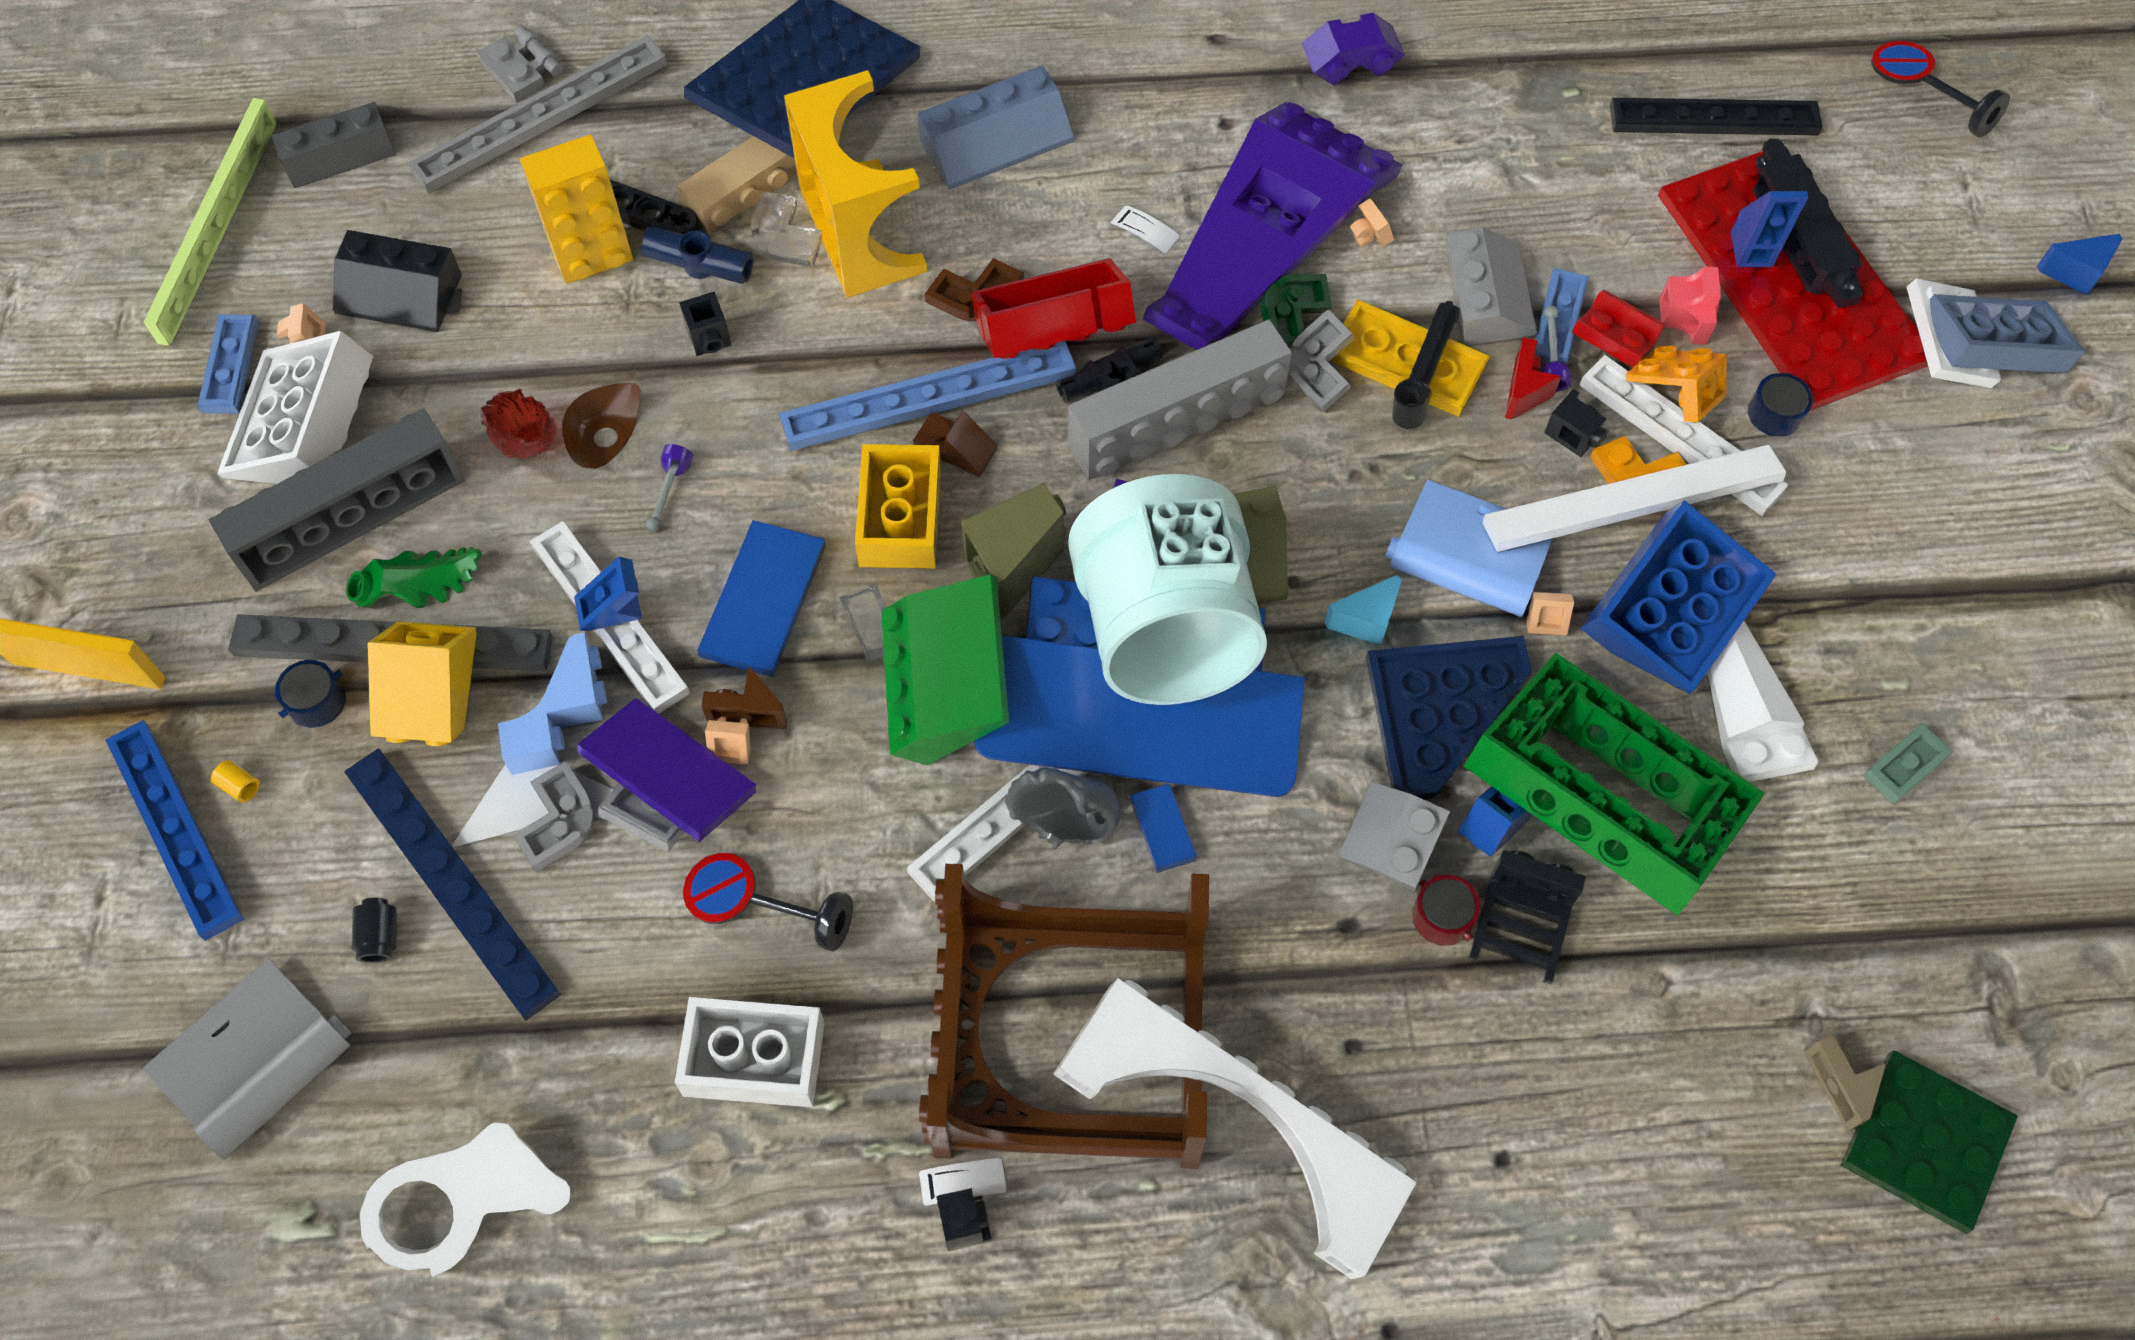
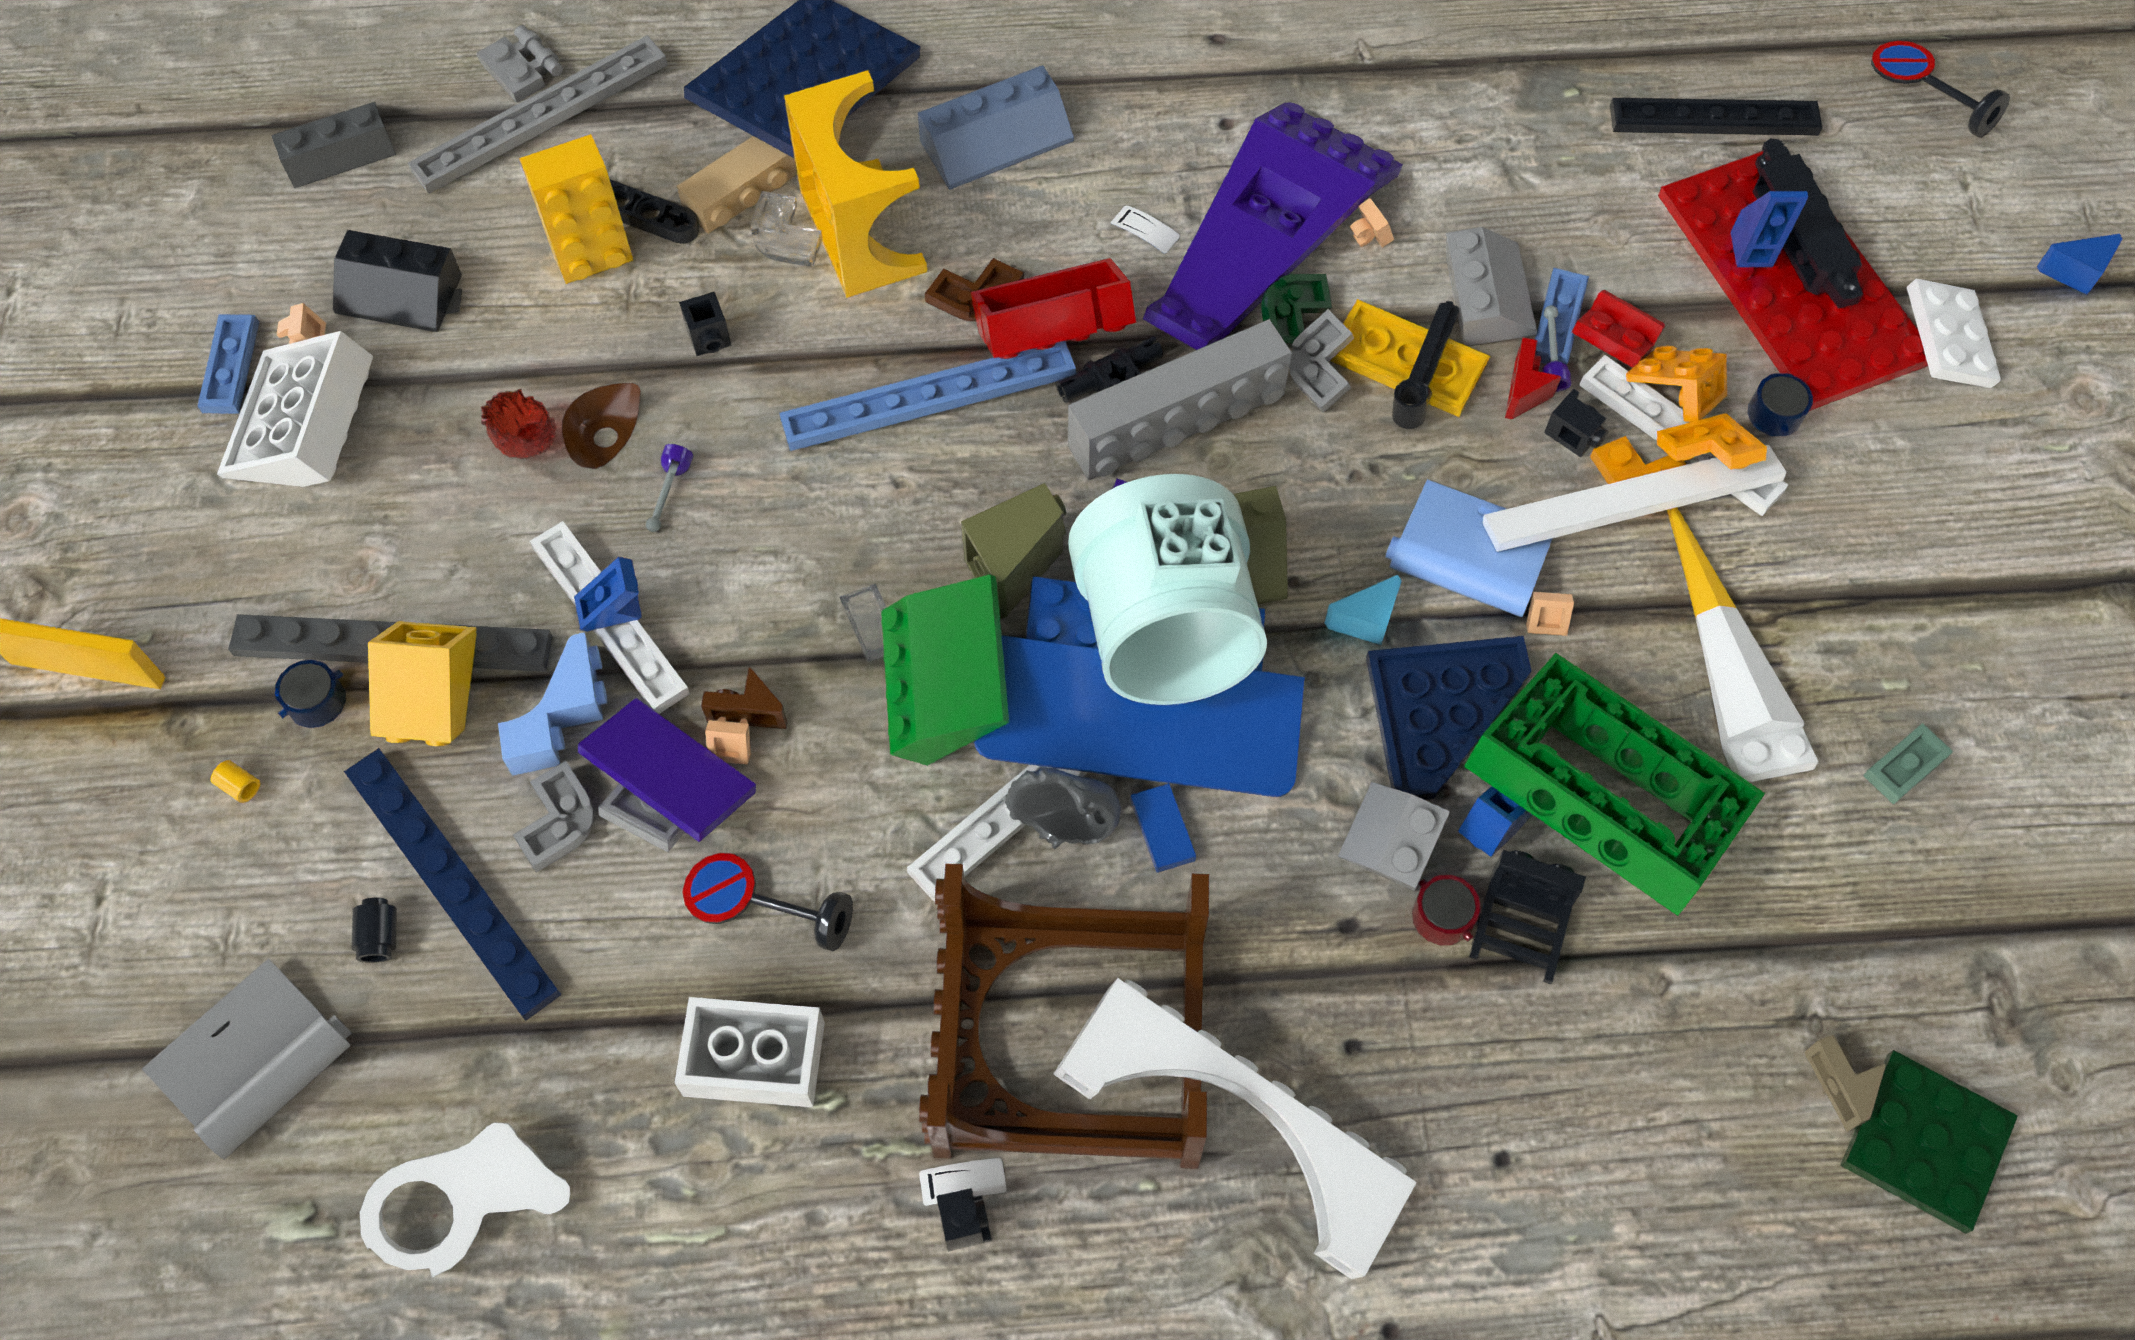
blue plate [105,720,245,941] -> none
yellowish green tile [143,98,277,346] -> none
dark grey brick [208,408,465,592] -> none
green plant [346,547,482,608] -> none
white sticker [452,764,614,848] -> none
dark blue piece [641,226,754,284] -> none
blue tile [697,520,826,677] -> none
yellow brick [855,444,941,569] -> none
reddish brown slope [913,411,997,477] -> none
dark purple brick [1302,13,1405,86] -> none
blue slope [1580,500,1777,694] -> none
coral brick [1659,266,1721,345] -> none
sand blue slope [1930,294,2085,373] -> none
none -> light orange plate [1657,413,1767,469]

